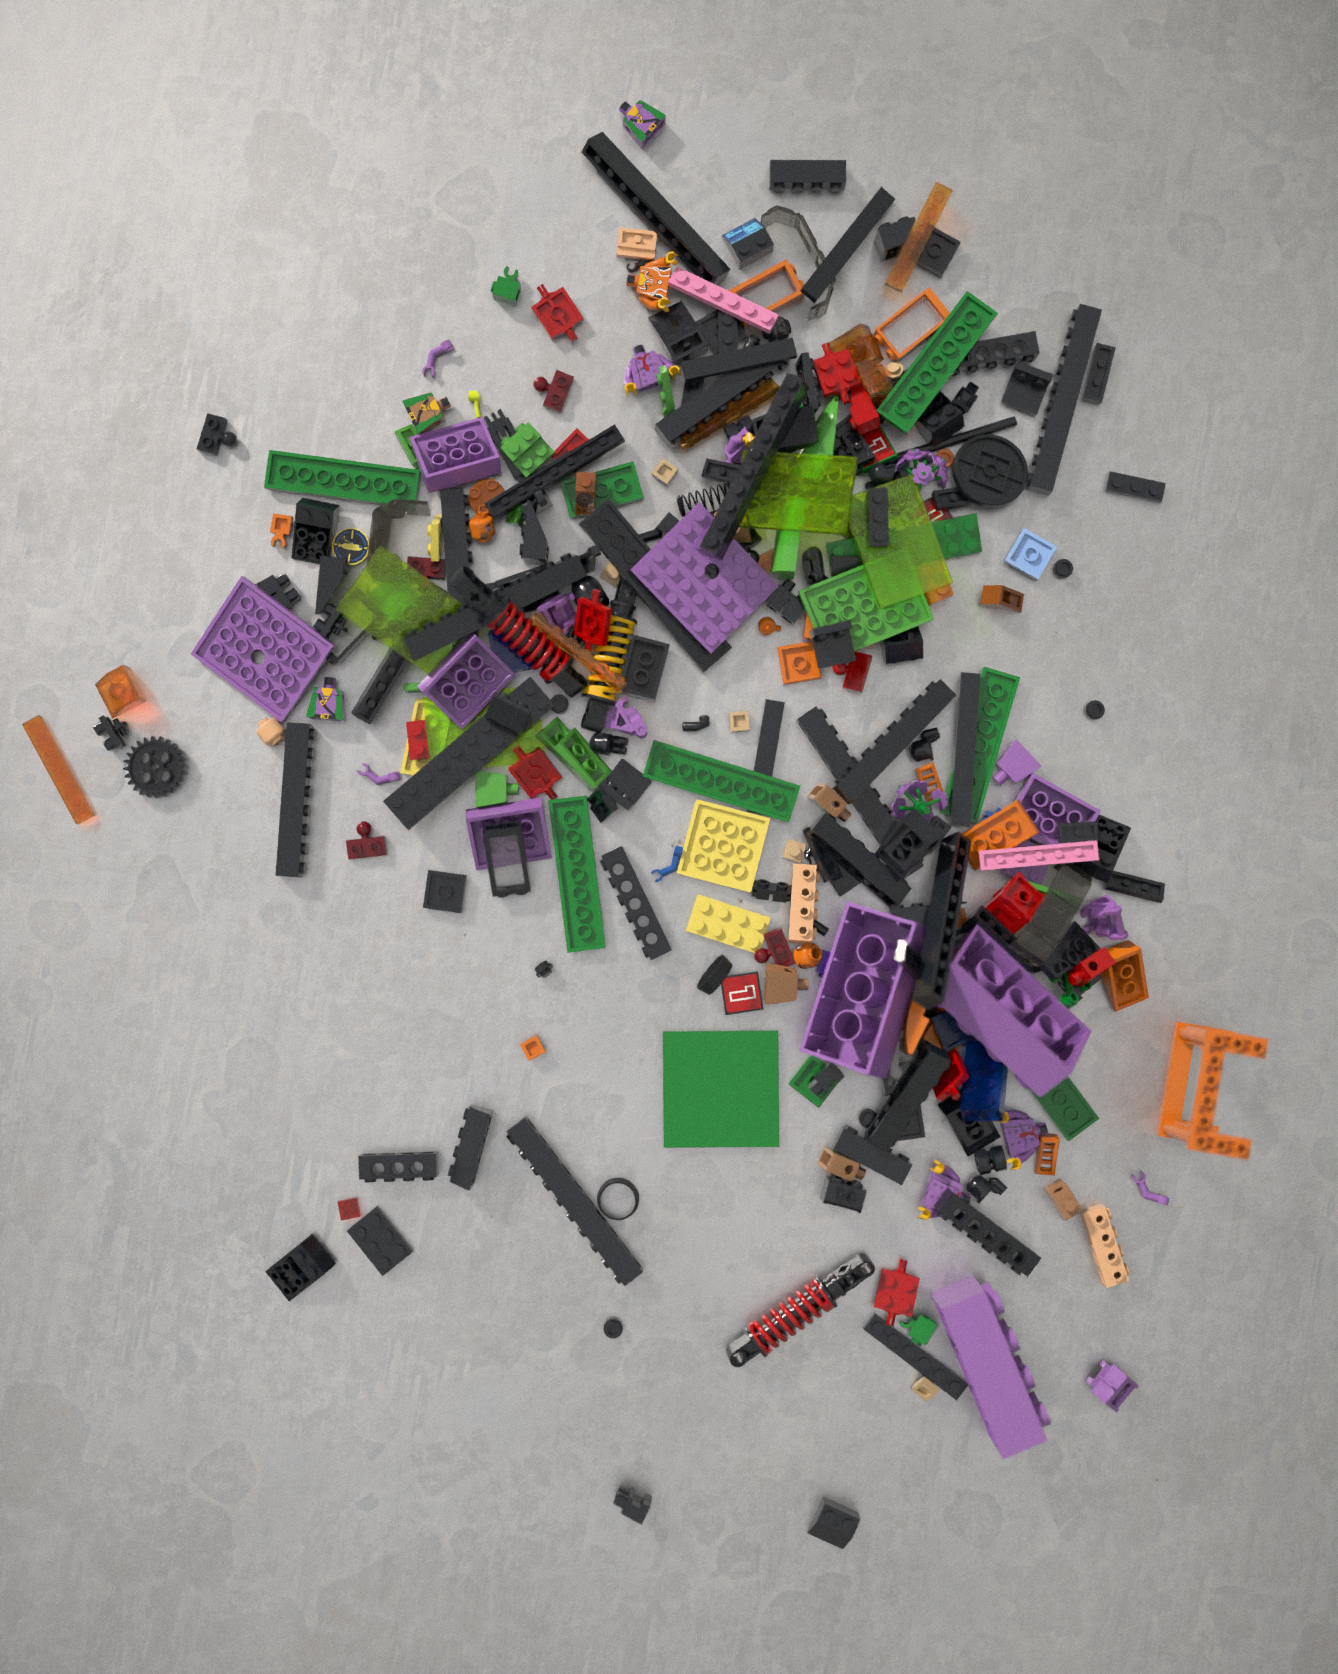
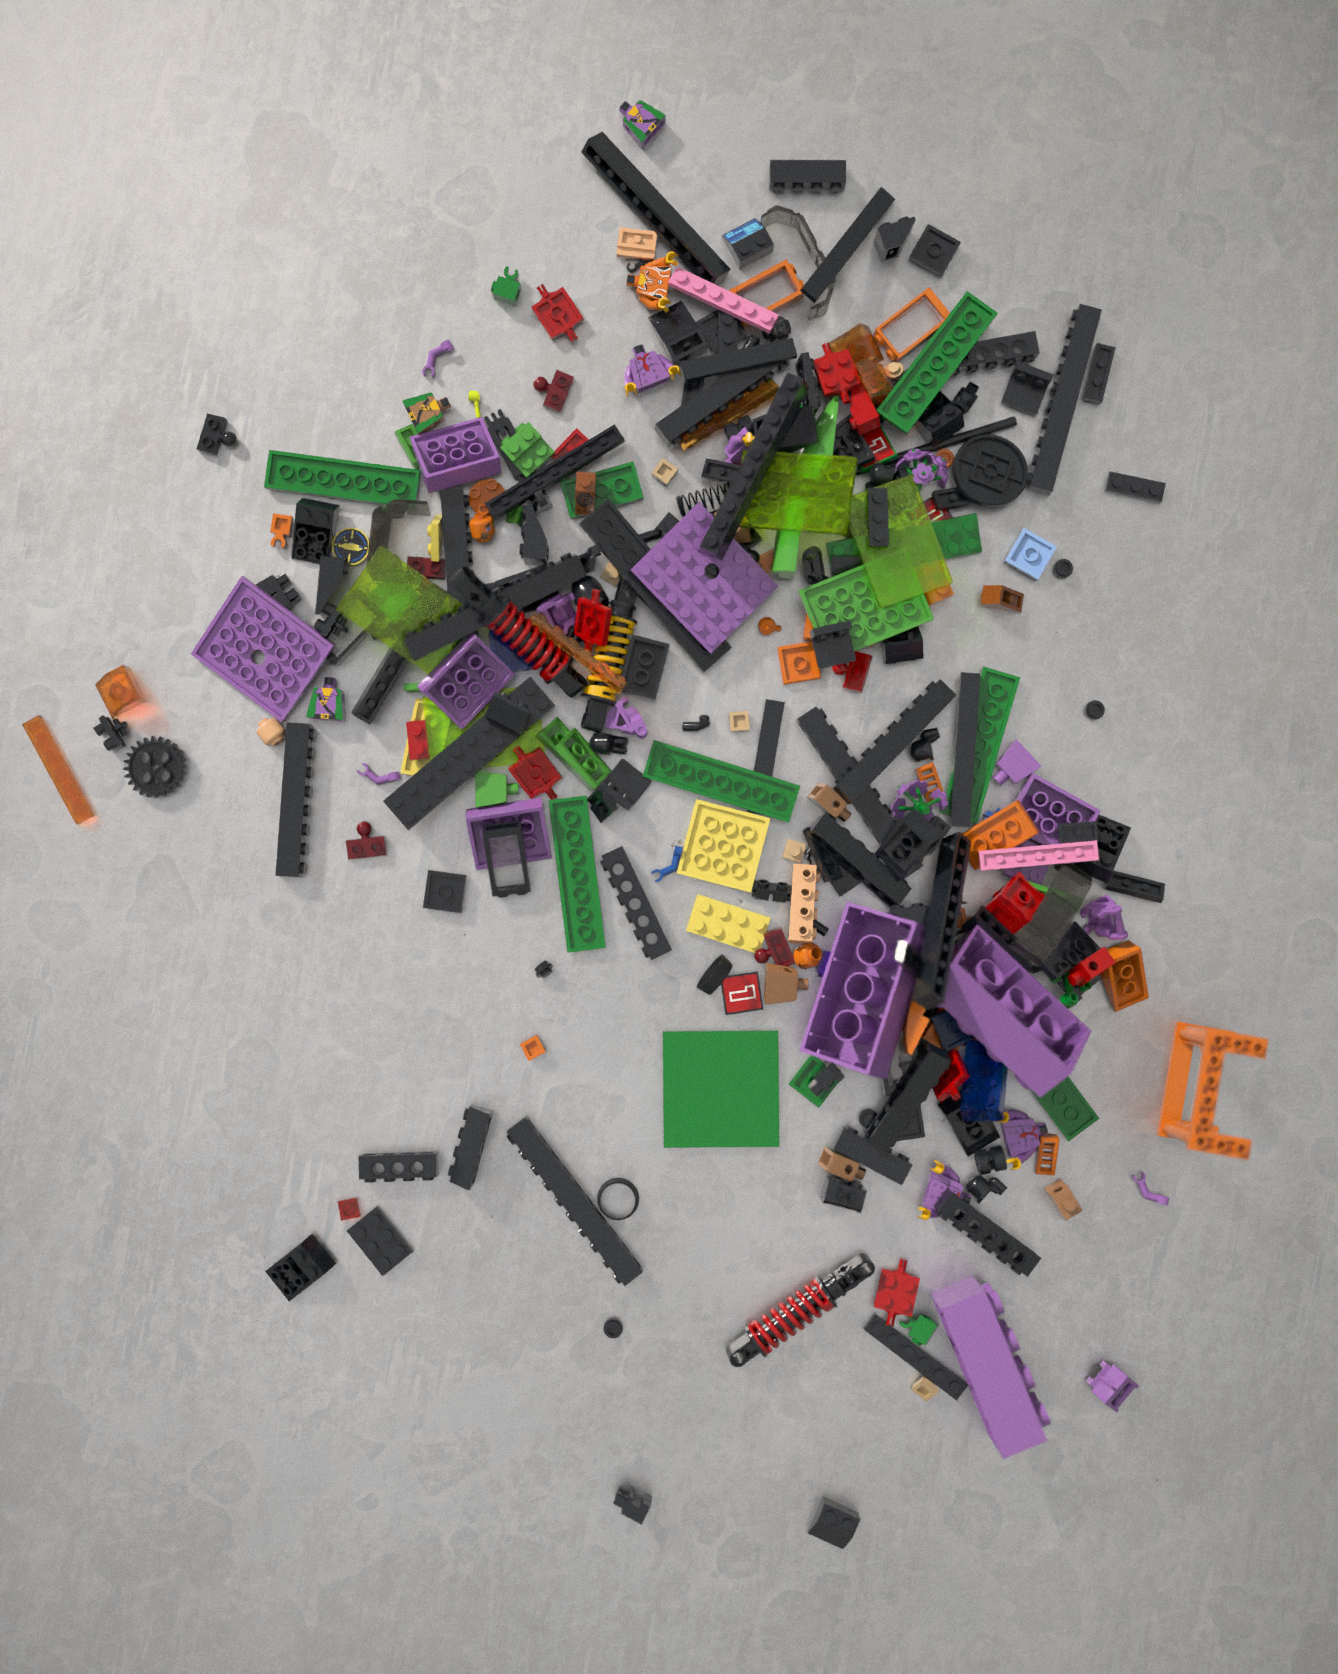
black plate [551,694,569,714] -> none
bright green hinge [656,365,675,418] -> none
black hips [764,579,805,626] -> none
clear orange plate [885,182,953,293] -> none
light nougat brick [1080,1204,1130,1288] -> none

